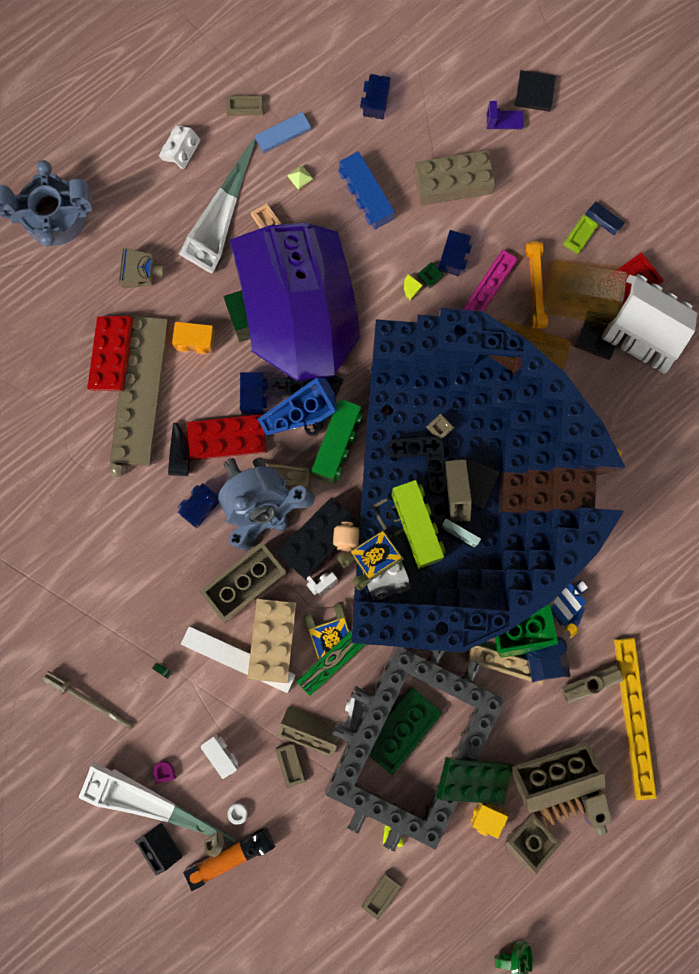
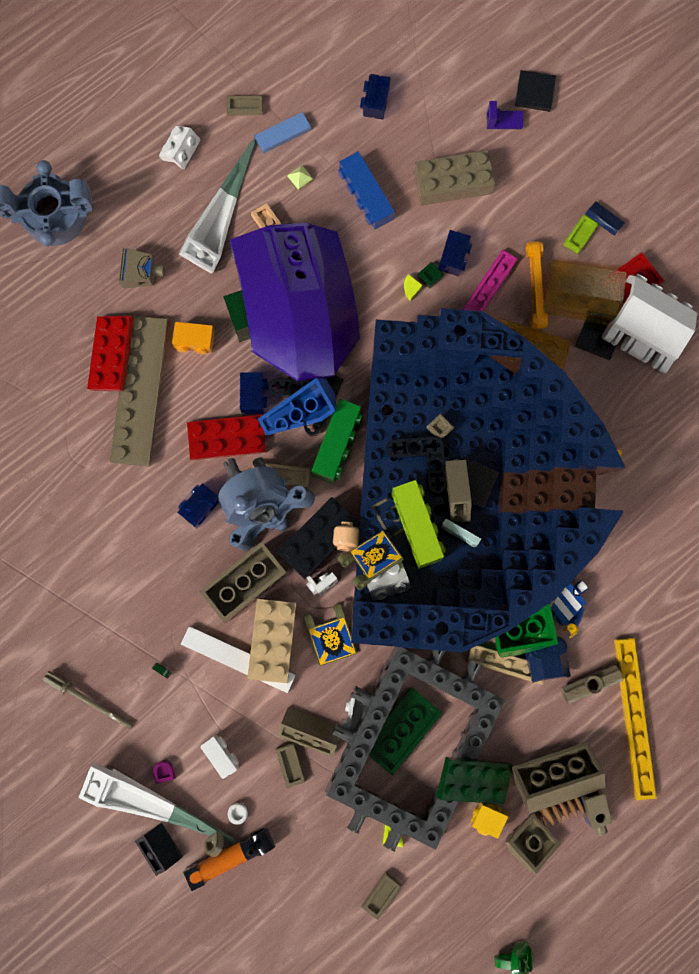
dark tan hinge [110,463,126,477] -> none
black piece [168,422,190,476] -> none
green tile [296,629,365,696] -> none

